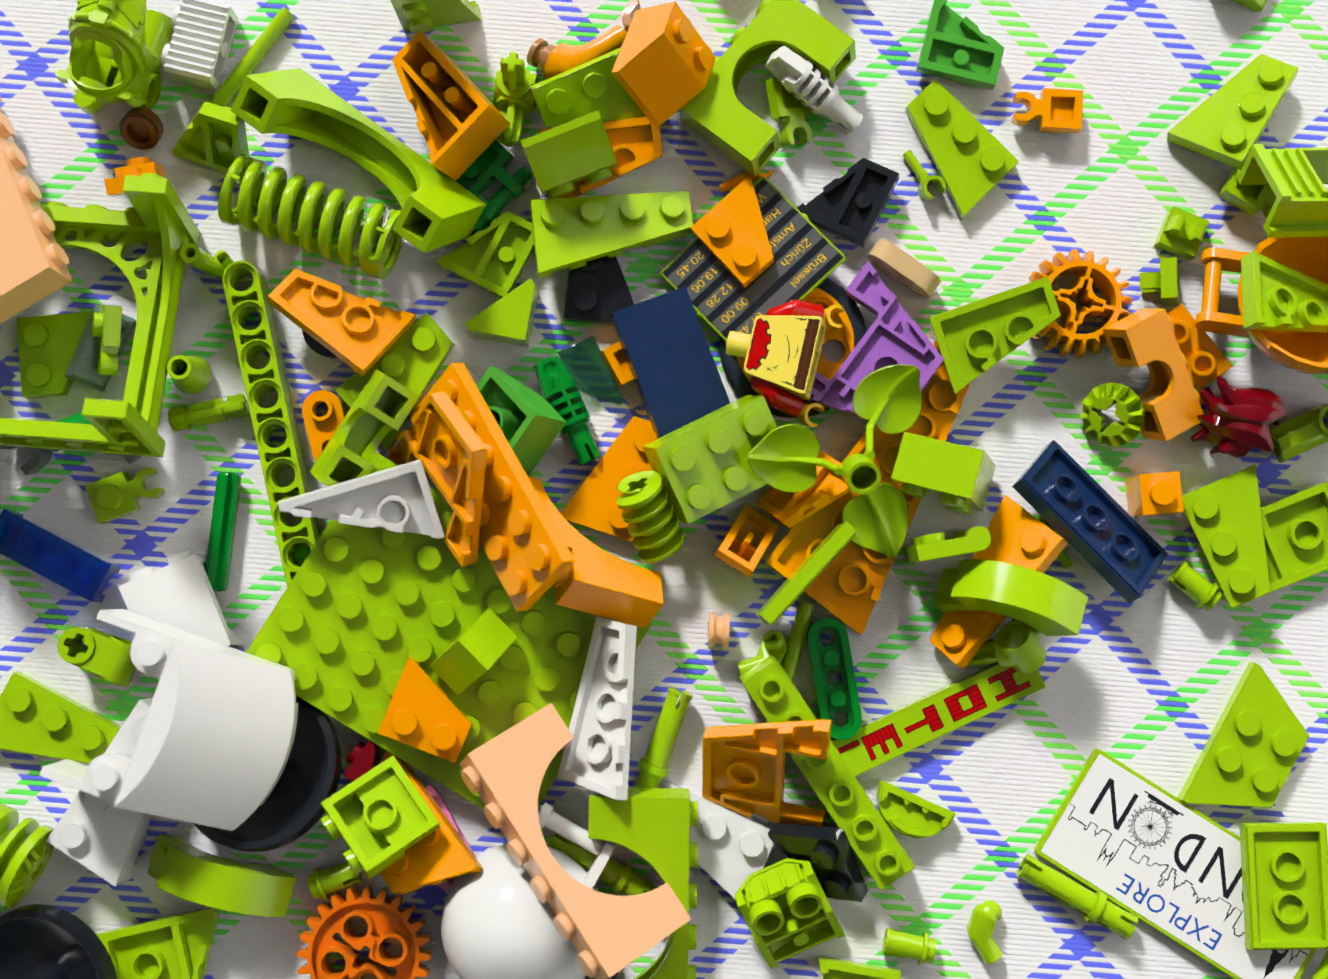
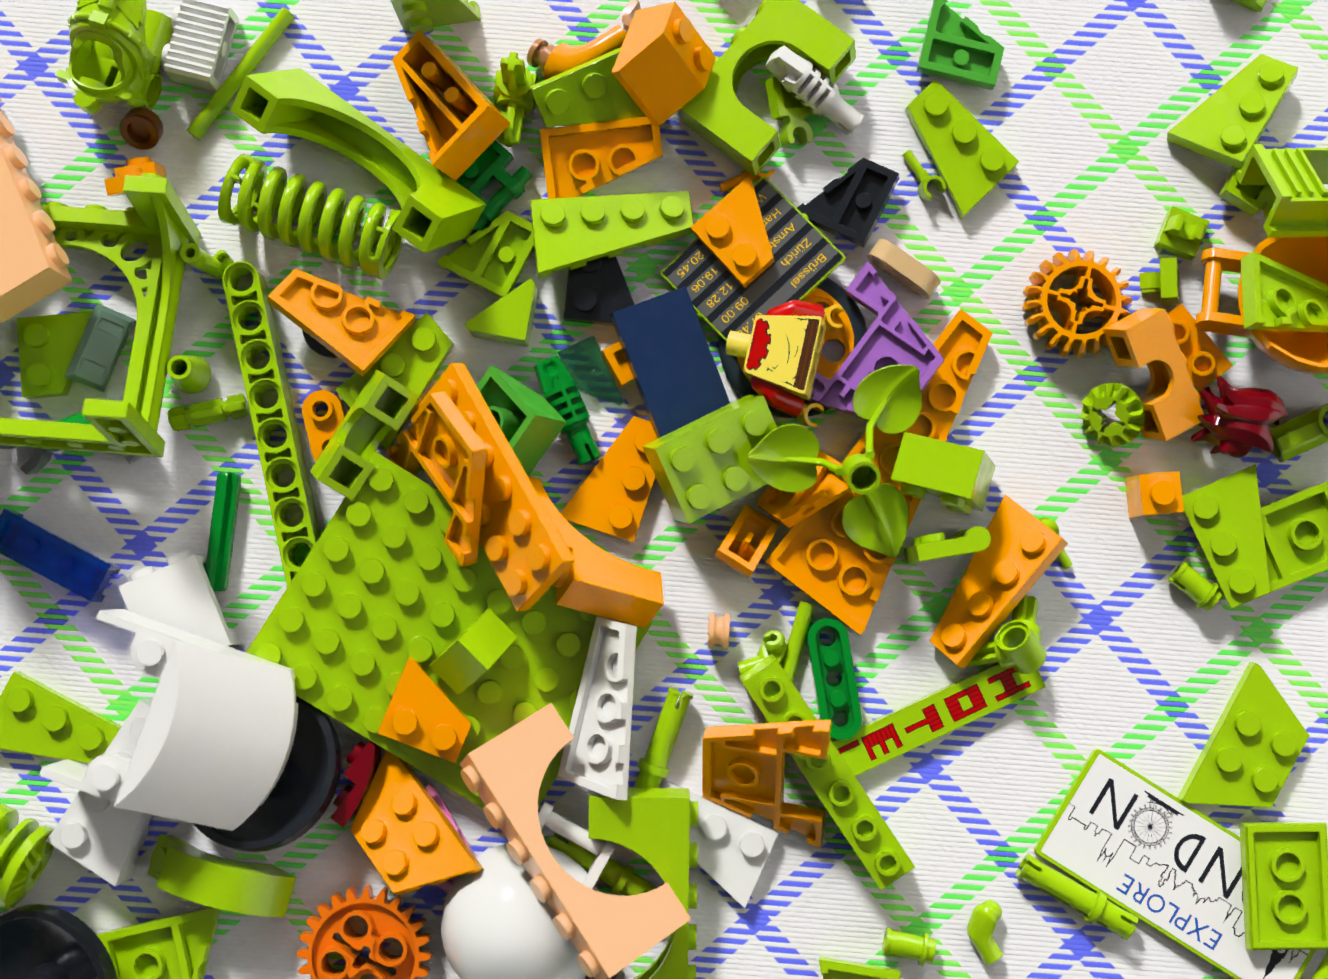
lime piece [57,627,137,687] -> none
lime plate [85,467,165,524] -> none
lime plate [91,305,122,376] -> none
lime wing [172,101,249,178] -> none
white wing [278,459,445,539] -> none
lime pin [307,861,363,900] -> none
lime plate [320,755,440,880] -> none
lime slope [521,110,617,199] -> none
lime piece [616,471,685,563] -> none
lime slope [734,858,845,969] -> none
lime tile [755,521,857,624] -> none
black wing [768,822,868,902] -> none
lime plate [876,780,956,839] -> none
lime wing [929,277,1061,394] -> none
lime arch [933,559,1088,636] -> none
light orange plate [1011,88,1083,134] -> none
dark blue tile [1012,440,1168,604] -> none

